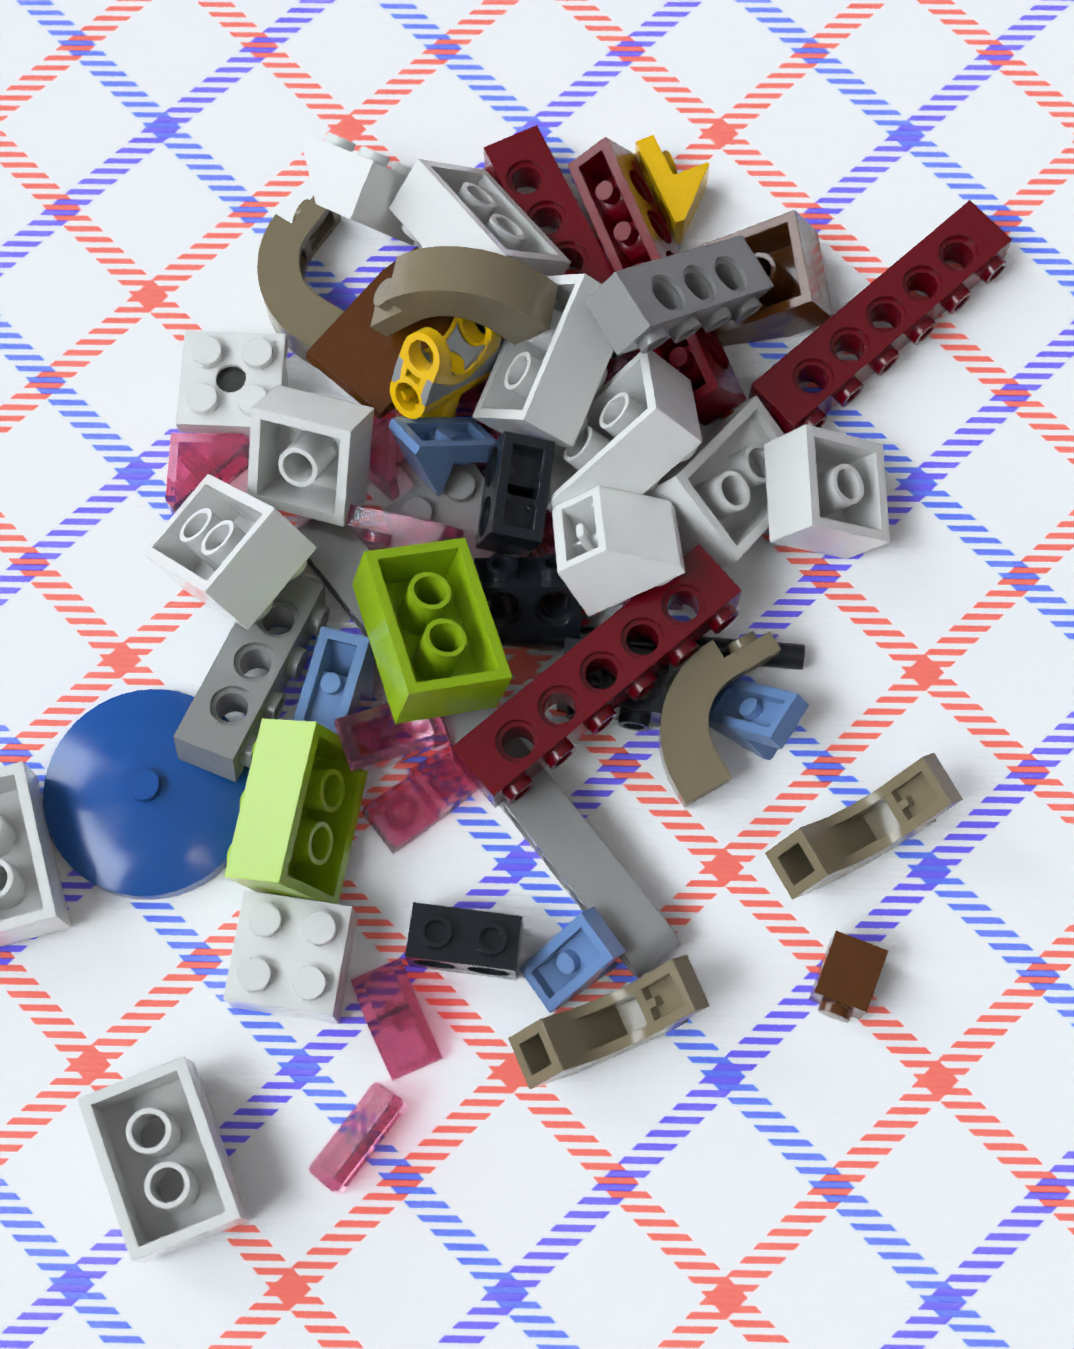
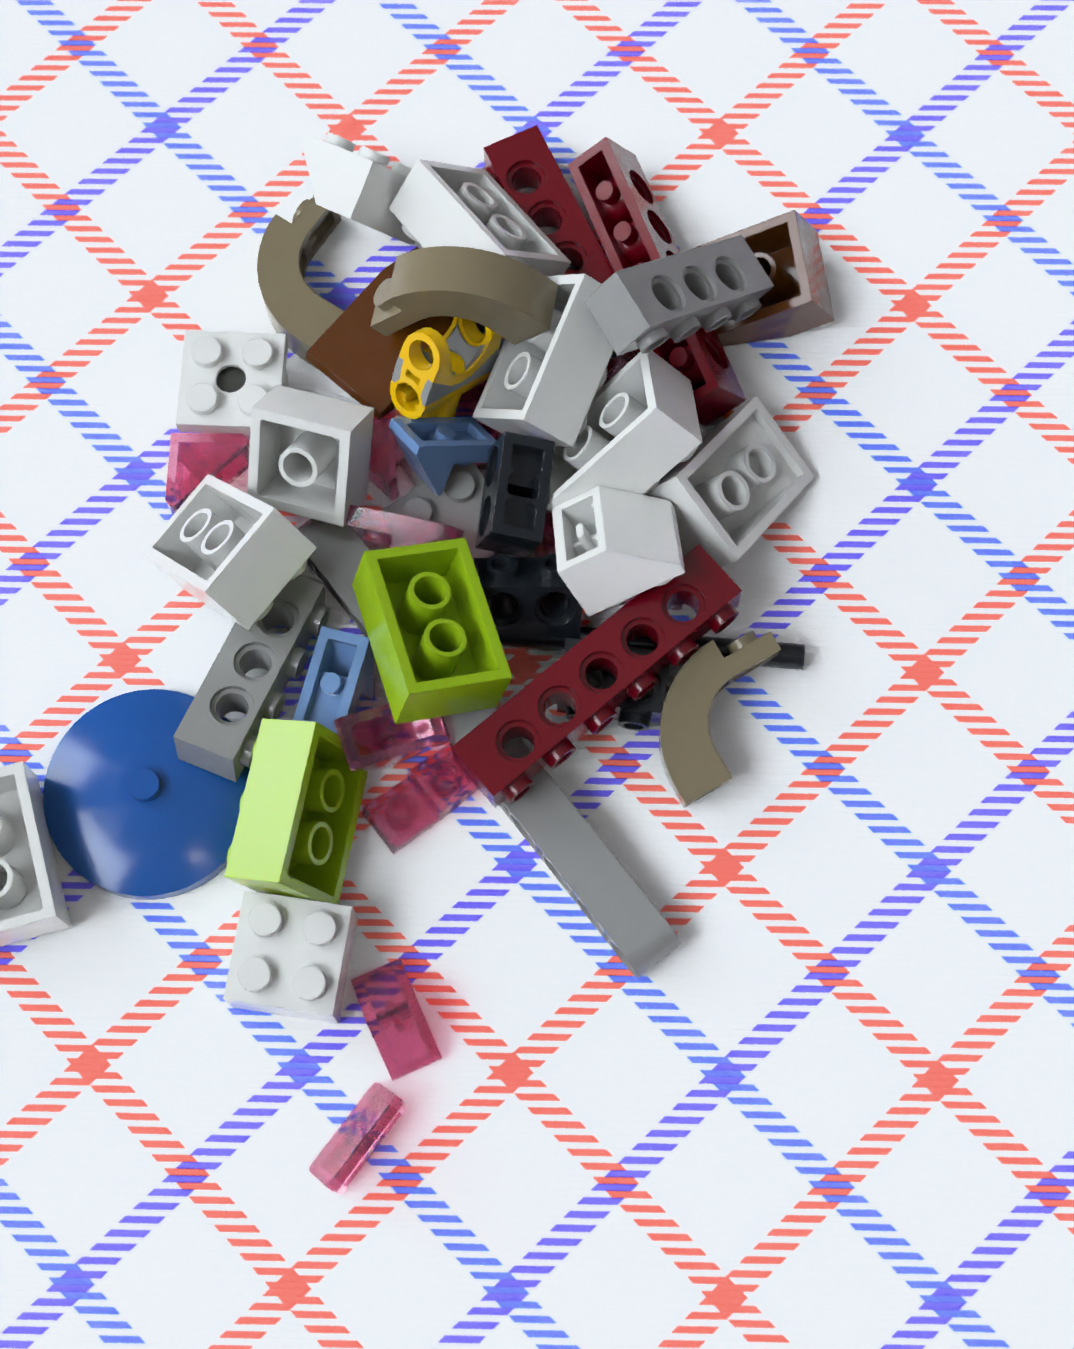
white brick [77,1056,250,1264] -> none
black brick [405,902,523,980] -> none
dark tan arch [508,954,710,1090] -> none
medium blue slope [519,906,626,1013] -> none
yellow slope [635,134,710,245] -> none
medium blue slope [709,679,809,760] -> none
dark red brick [748,200,1012,434] -> none
white brick [764,424,890,559] -> none
dark tan arch [765,753,963,900] -> none
reddish brown brick [808,930,889,1023] -> none

